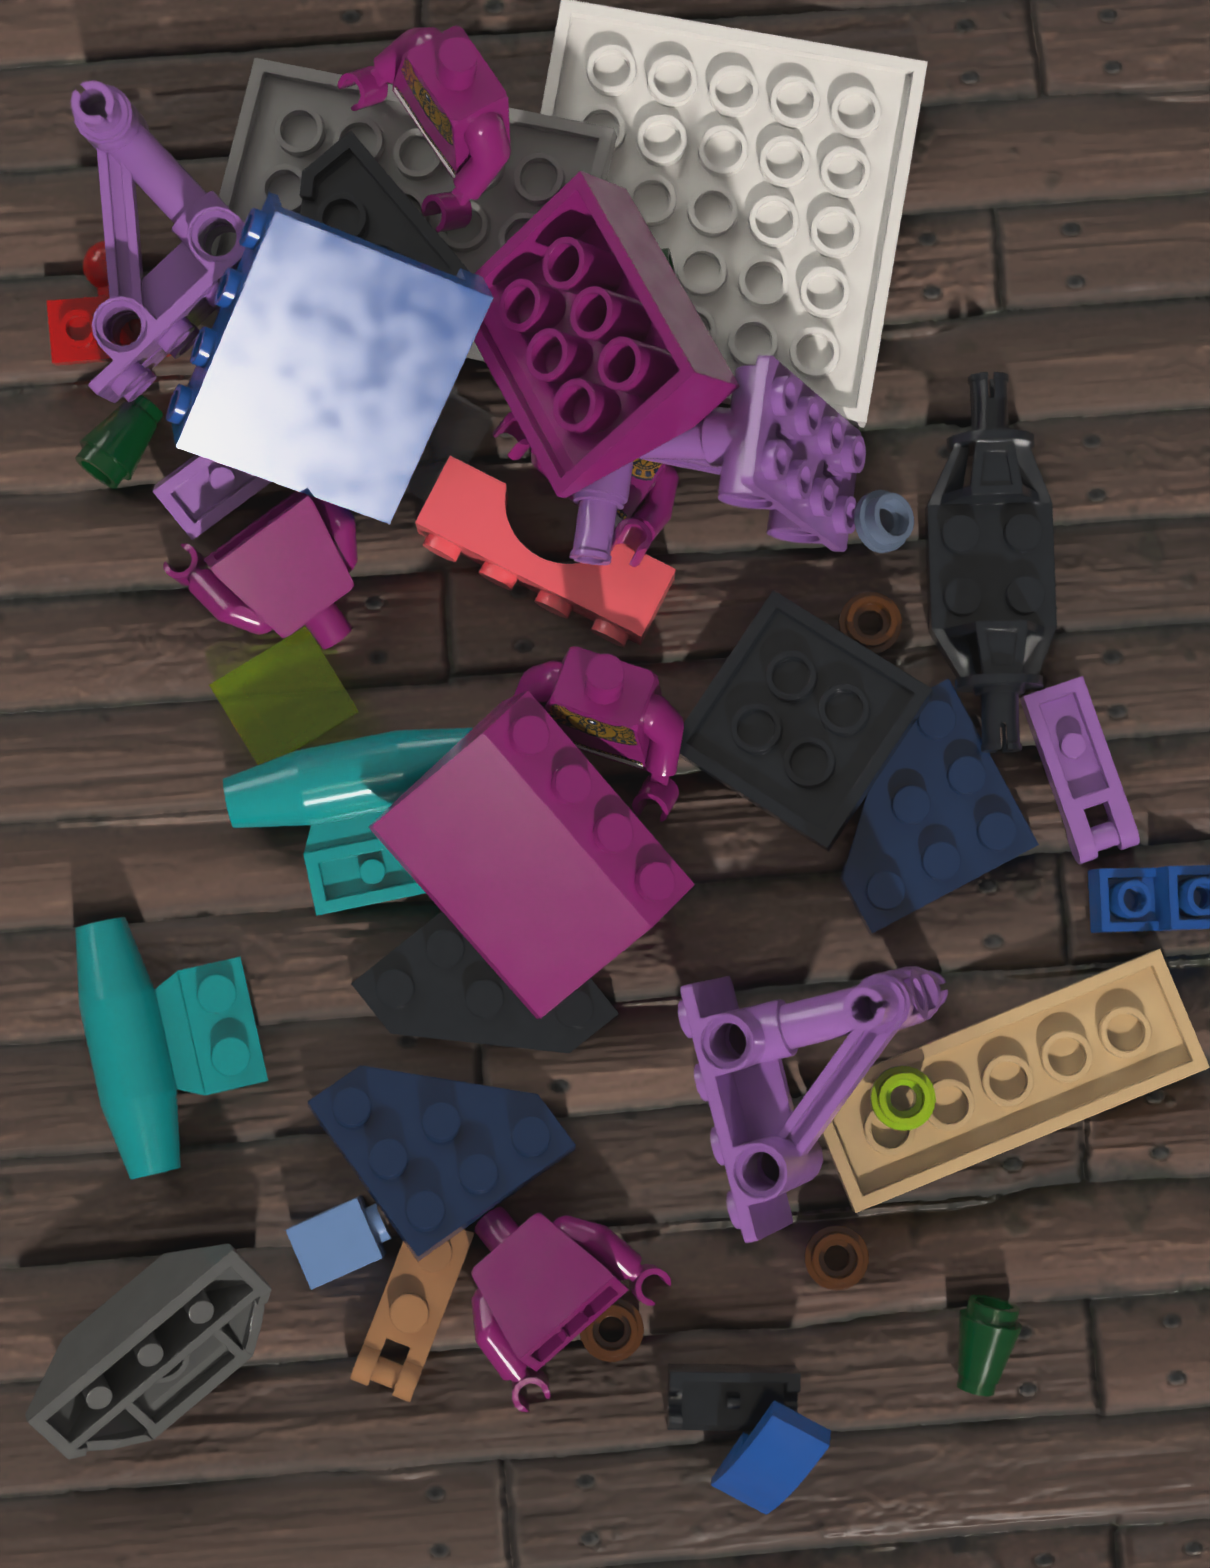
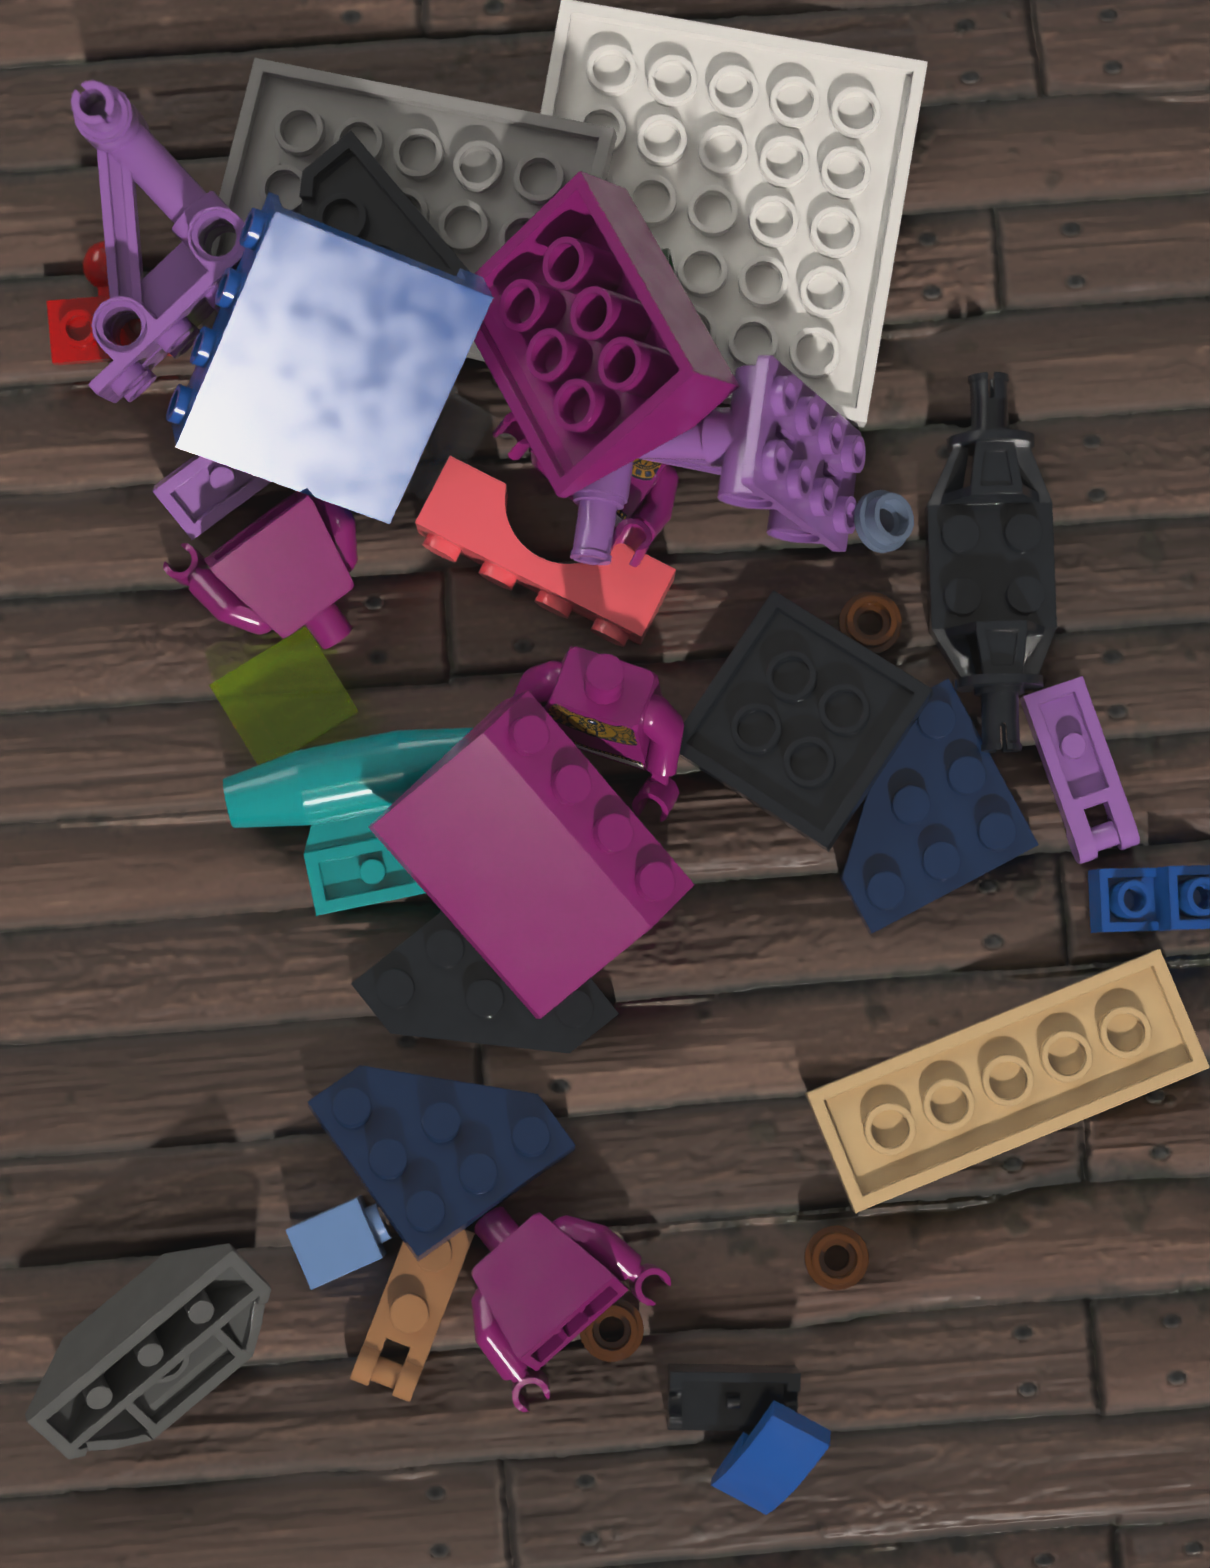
dark green cone [75,395,163,489] -> none
teal plate [75,917,268,1180] -> none
magenta torso [337,25,511,233] -> none
medium lavender plate [678,966,948,1243] -> none
lime plate [870,1066,936,1131] -> none
dark green cone [956,1295,1023,1397] -> none

